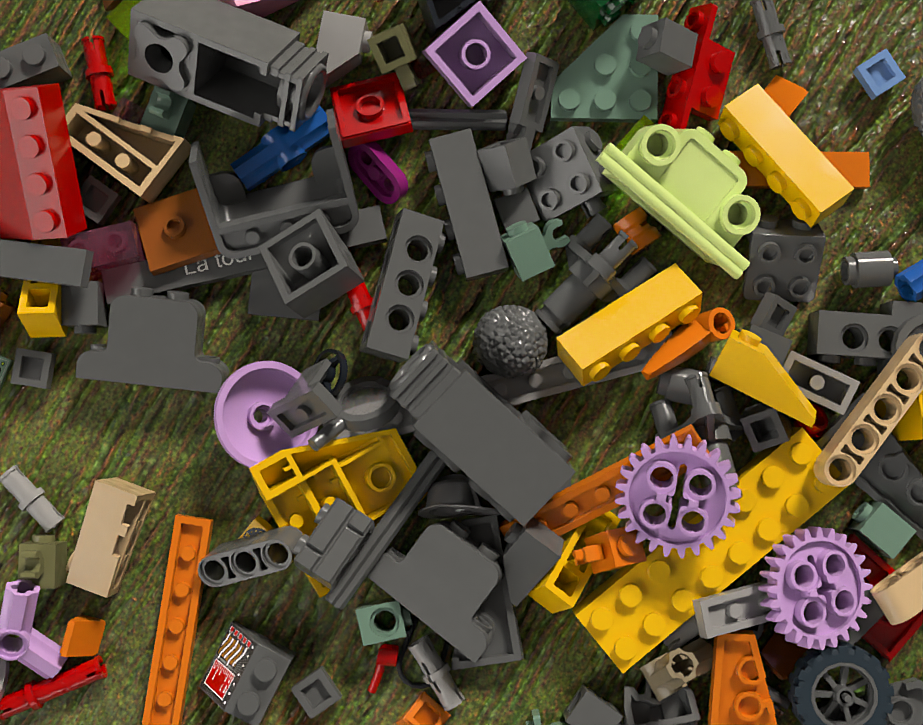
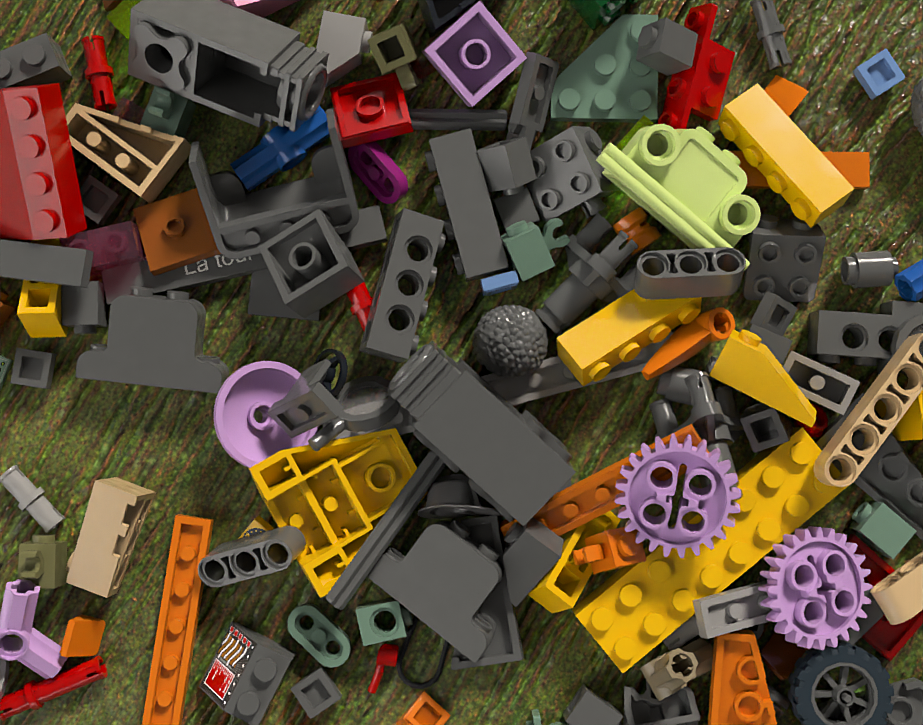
dark grey brick [293,498,375,590] -> none
light grey pin [408,635,465,711] -> none
none -> sand green plate [287,603,352,668]
none -> medium blue tile [480,270,519,296]
none -> dark grey beam [633,247,746,300]

